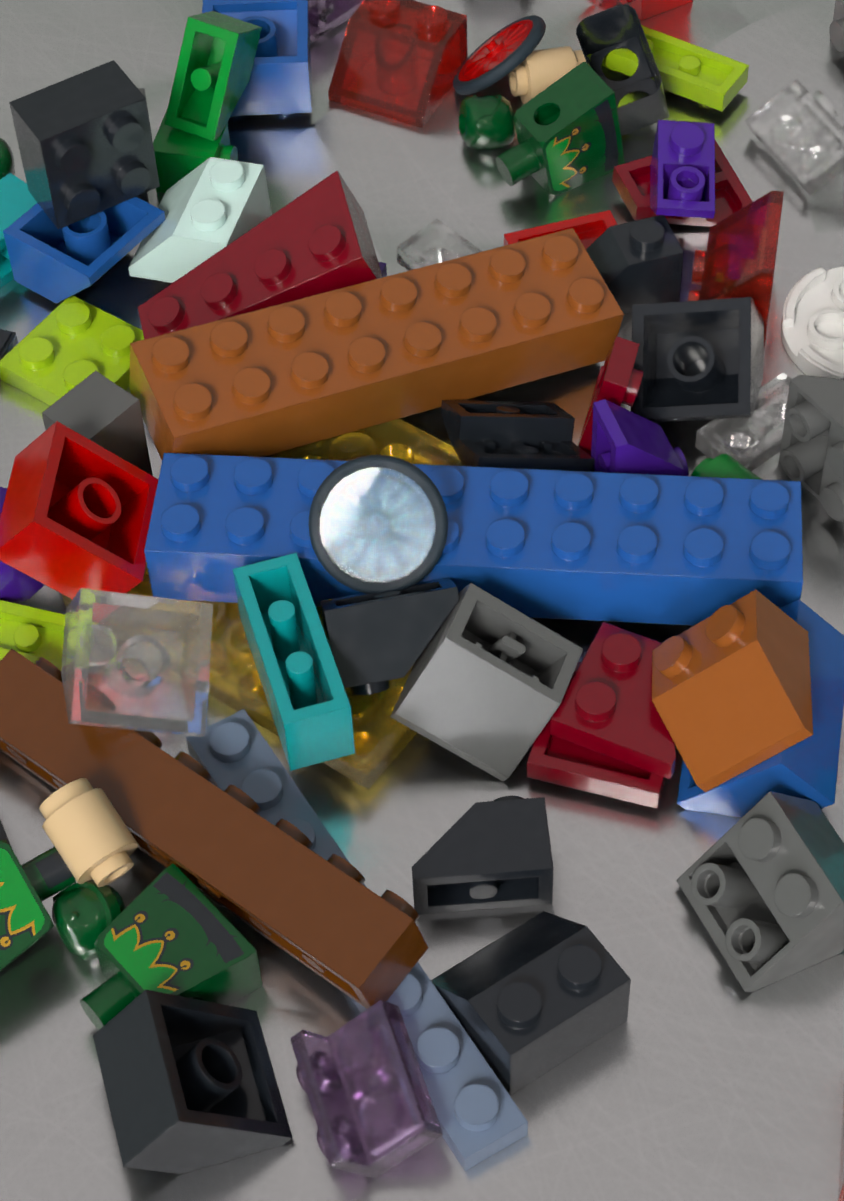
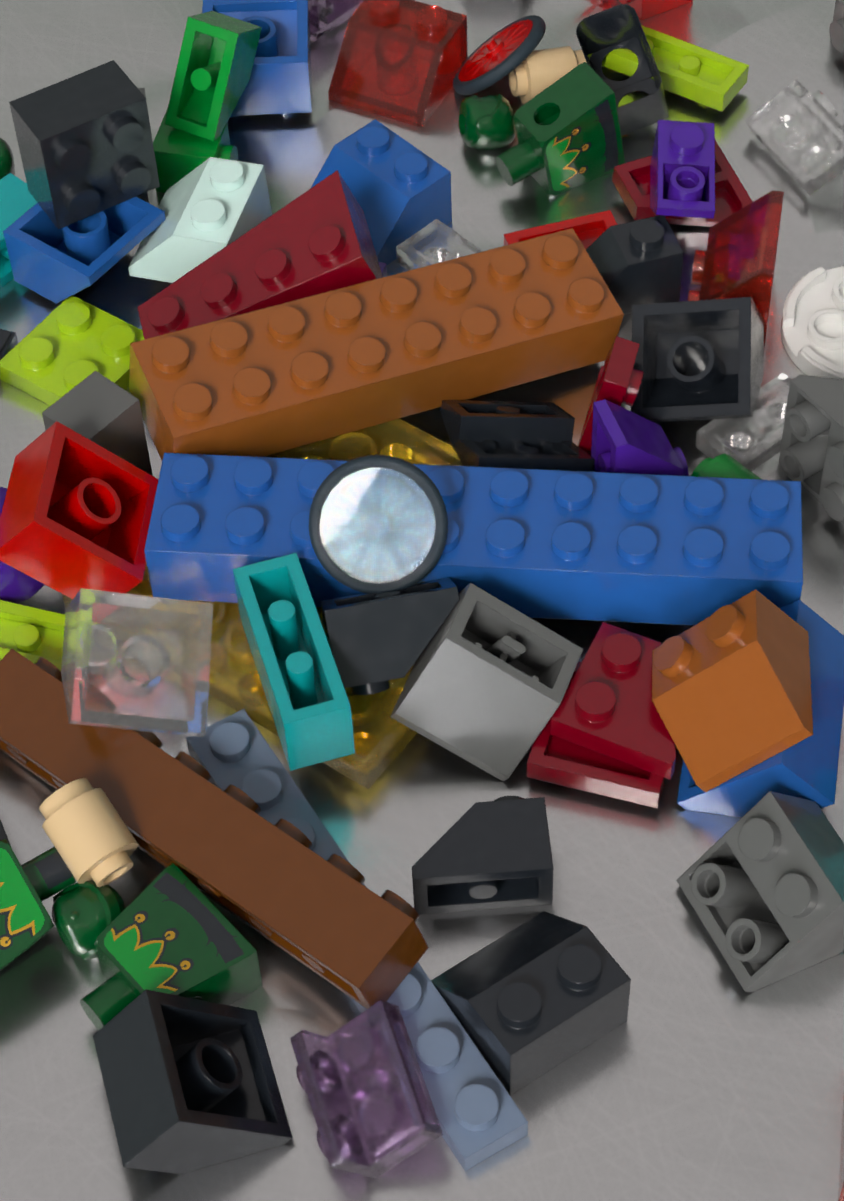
none -> blue slope [311,119,452,266]

